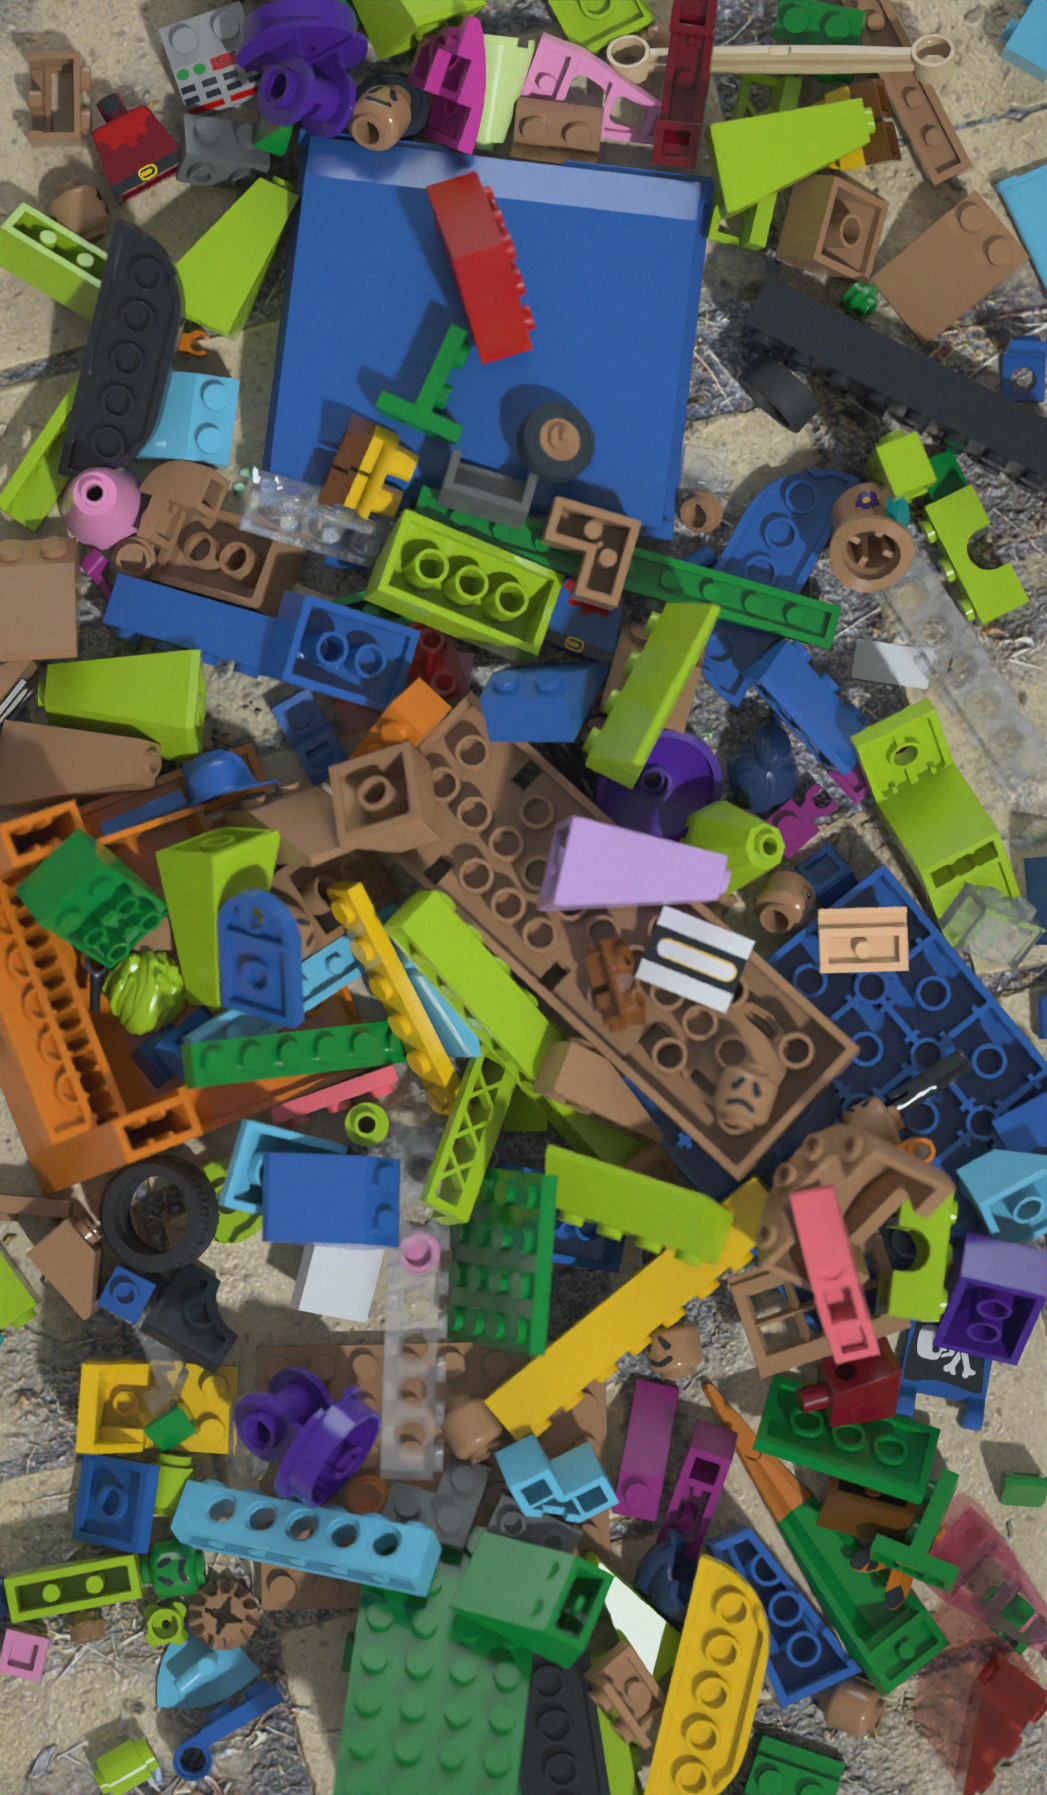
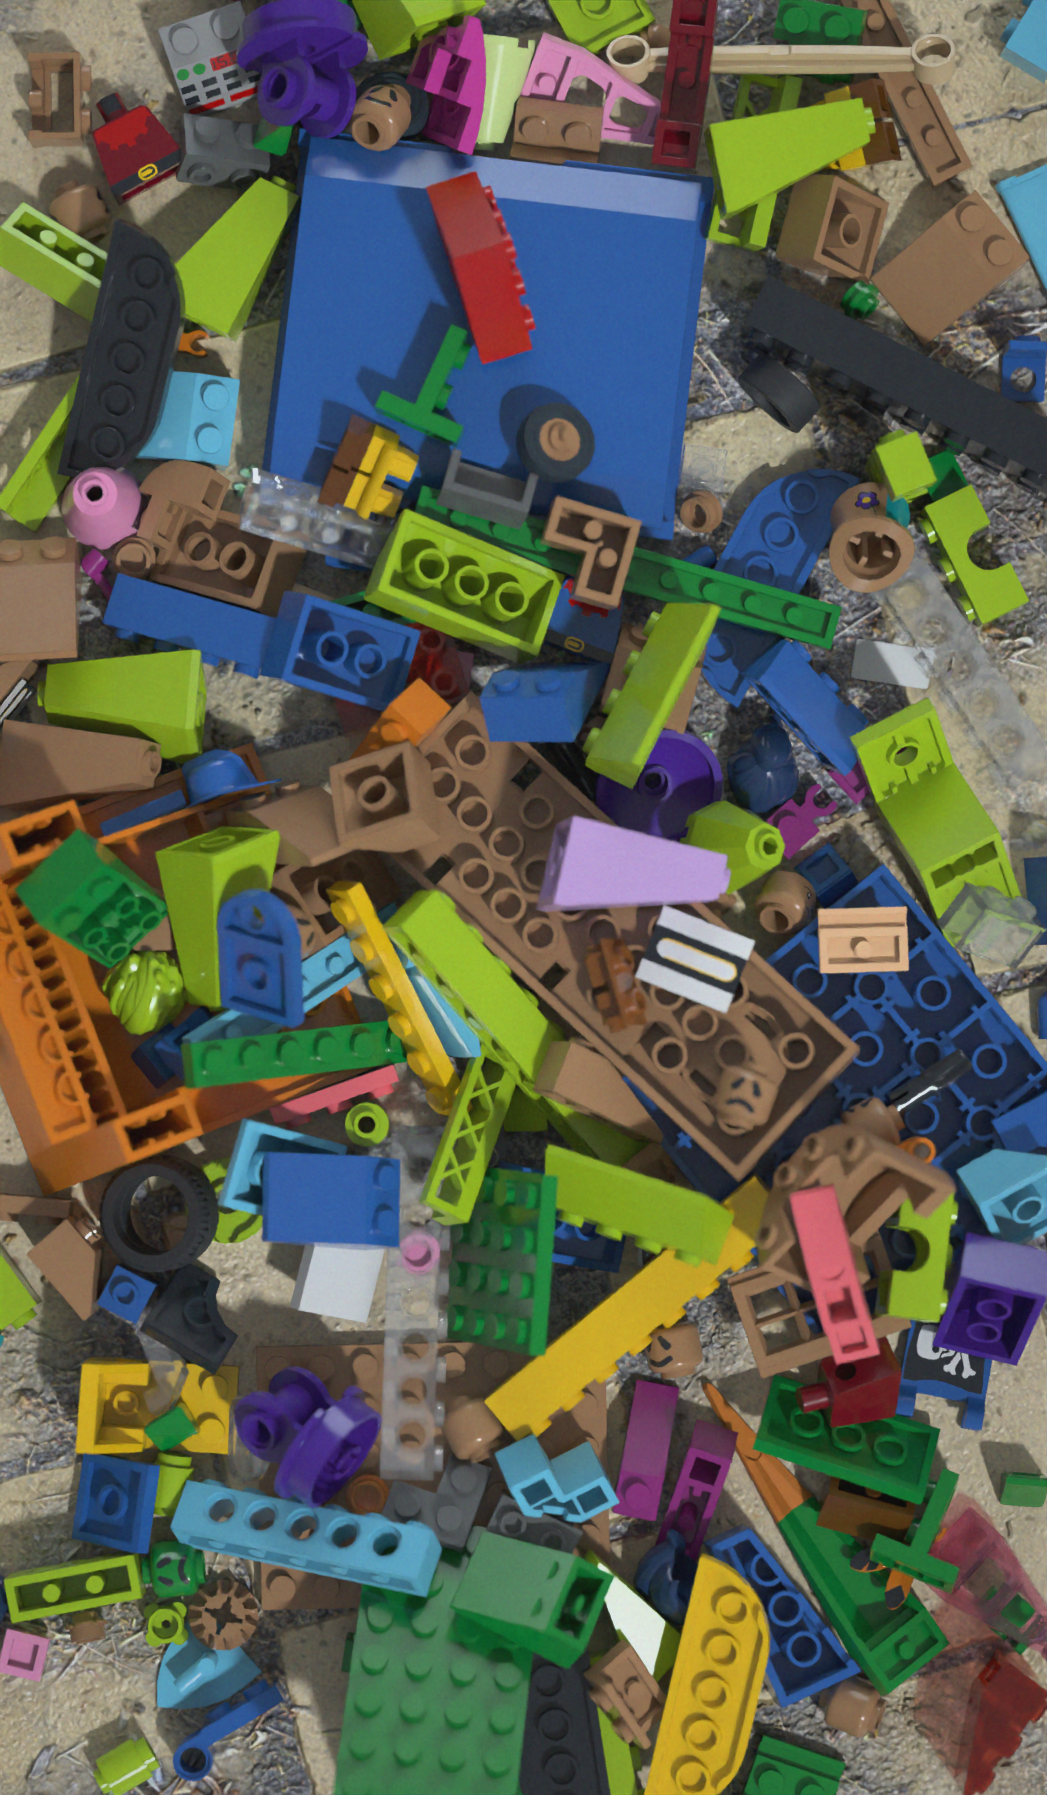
black hand [81,952,109,1012] -> none
blue slope [270,688,349,785] -> none

